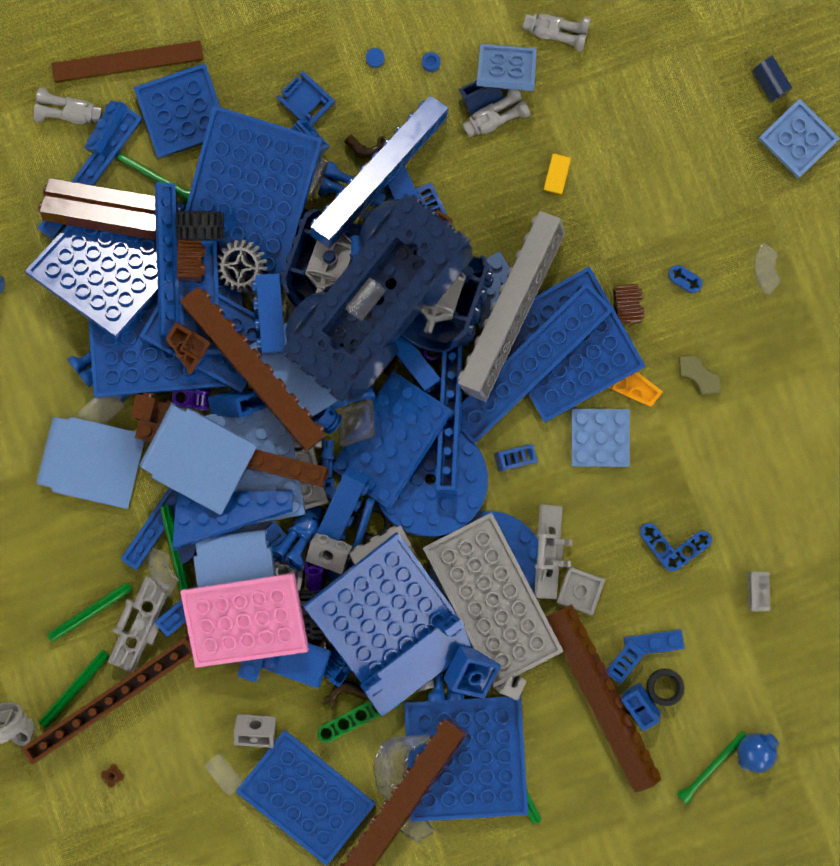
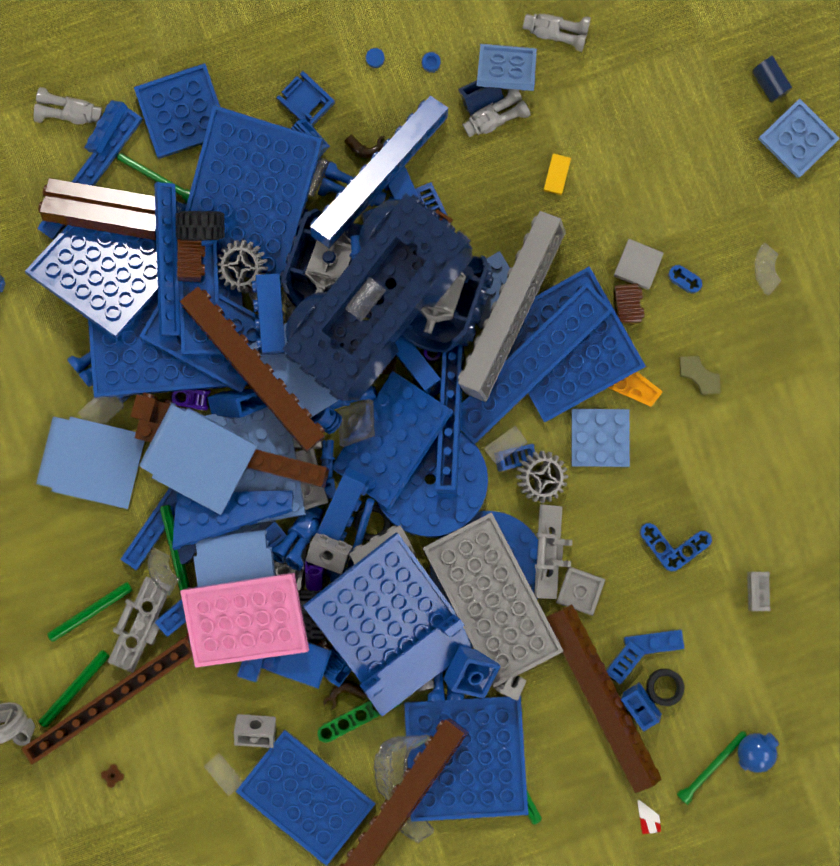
reddish brown tile [52,40,204,83] -> none
reddish brown slope [166,322,212,374] -> none
none -> clear panel [484,426,527,464]
none -> light grey gear [516,451,568,503]
none -> light grey slope [614,239,664,290]
none -> white sticker [638,800,661,834]

